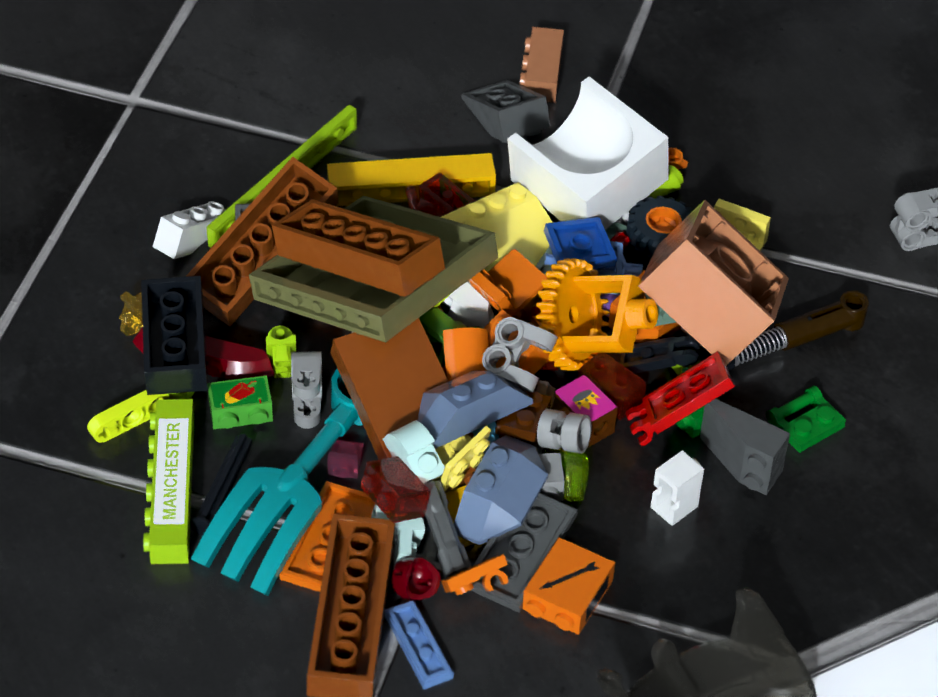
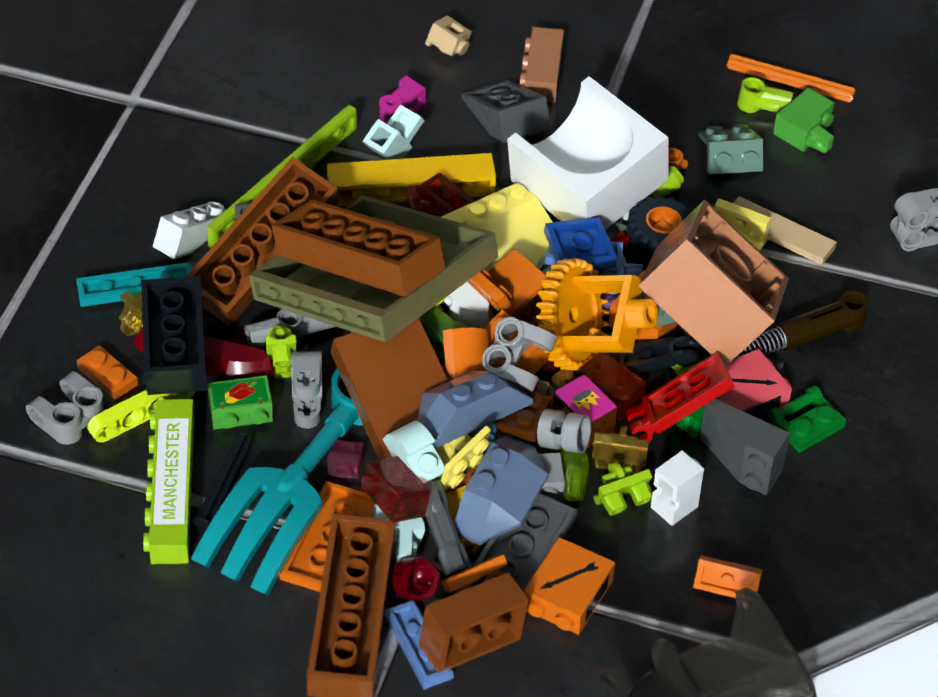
none -> light grey piece [26,371,105,445]
none -> teal plate [76,262,192,307]
none -> orange plate [76,345,138,401]
none -> light grey piece [244,309,336,348]
none -> light aqua brick [363,105,424,160]
none -> dark pink leg [379,75,426,124]
none -> dark orange brick [419,572,529,673]
none -> tan brick [425,15,472,56]
none -> pearl gold hinge [551,369,576,390]
none -> clear yellow hips [592,426,649,474]
none -> lime hips [593,462,652,516]
none -> orange plate [693,555,763,603]
none -> sand green bracket [699,125,763,174]
none -> coral brick [717,349,792,419]
none -> orange axle [727,54,855,103]
none -> tan tile [733,196,836,265]
none -> lime piece [737,77,793,113]
none -> bright green hinge [773,88,834,153]

